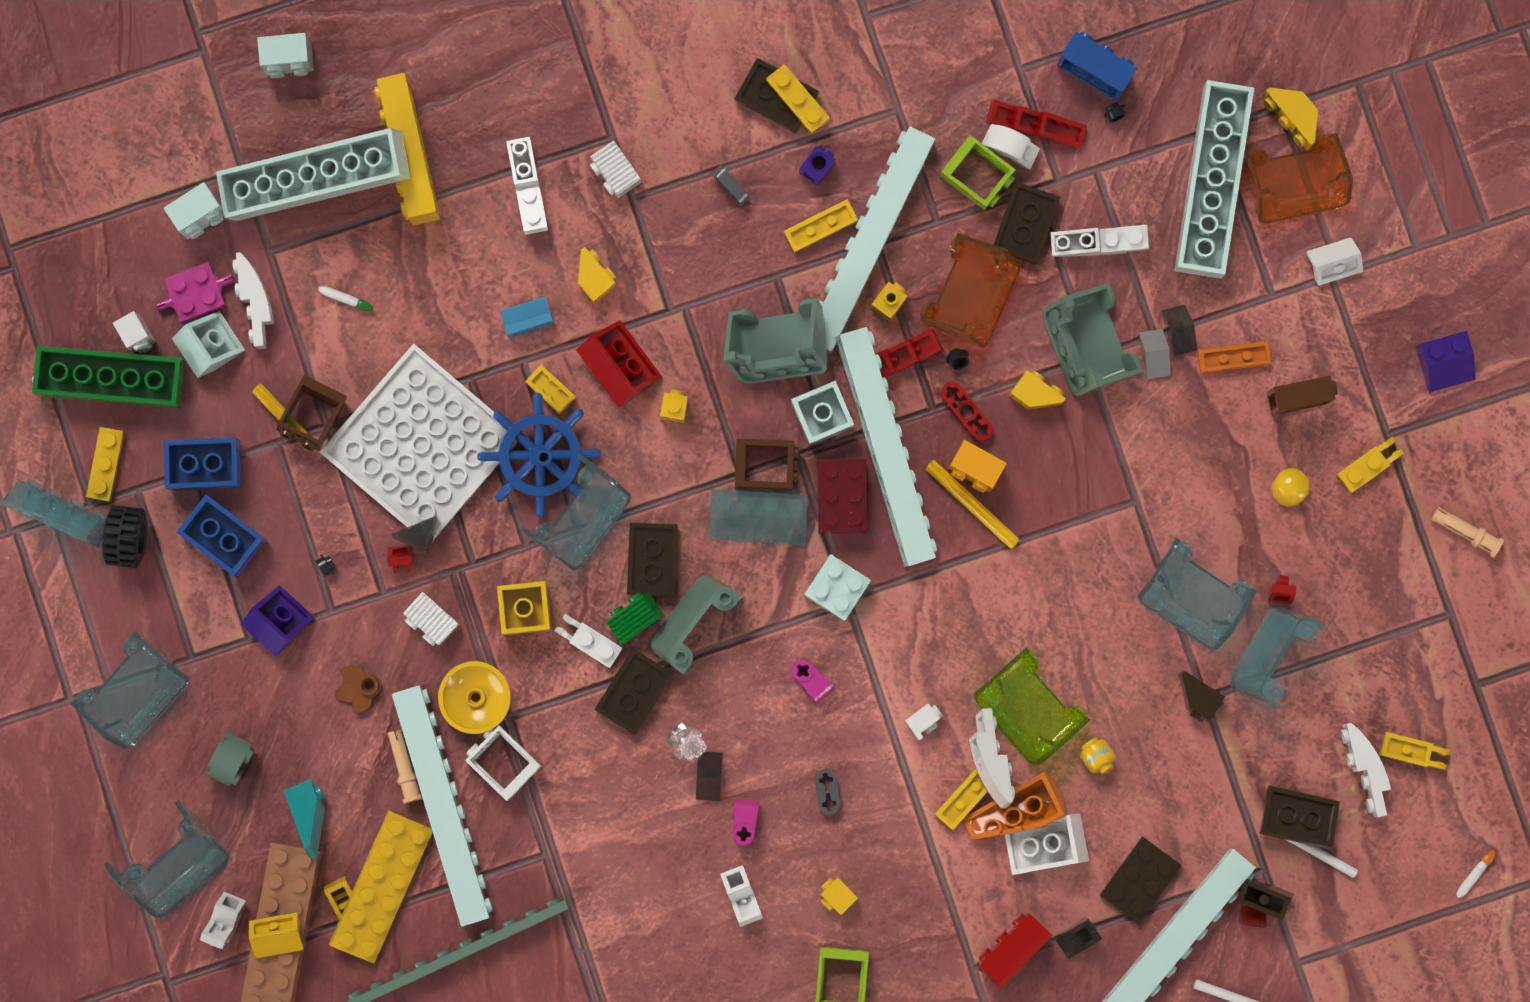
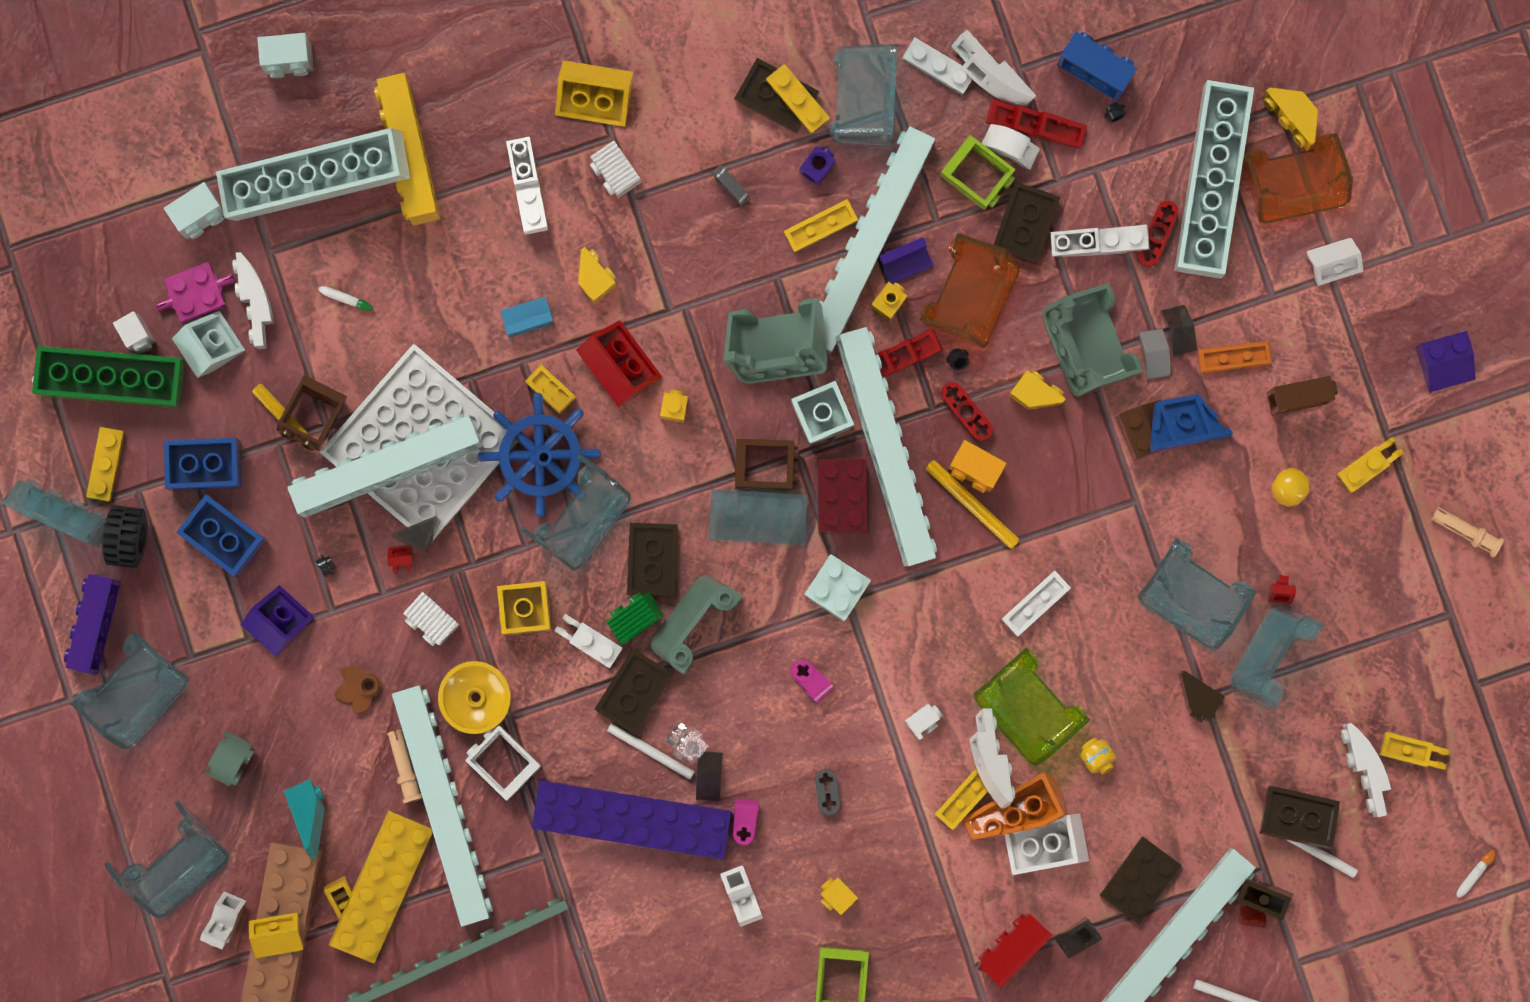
none -> dark purple slope [64,574,121,675]
none -> light aqua brick [287,414,483,518]
none -> dark purple brick [532,780,732,859]
none -> yellow slope [555,60,633,127]
none -> white bar [607,723,695,780]
none -> clear light blue windscreen [830,44,898,146]
none -> dark purple panel [879,237,933,284]
none -> white plate [902,37,973,95]
none -> white slope [951,30,1036,107]
none -> white plate [1001,571,1071,637]
none -> reddish brown slope [1116,400,1161,461]
none -> red beam [1137,201,1178,267]
none -> blue wing [1150,394,1233,453]

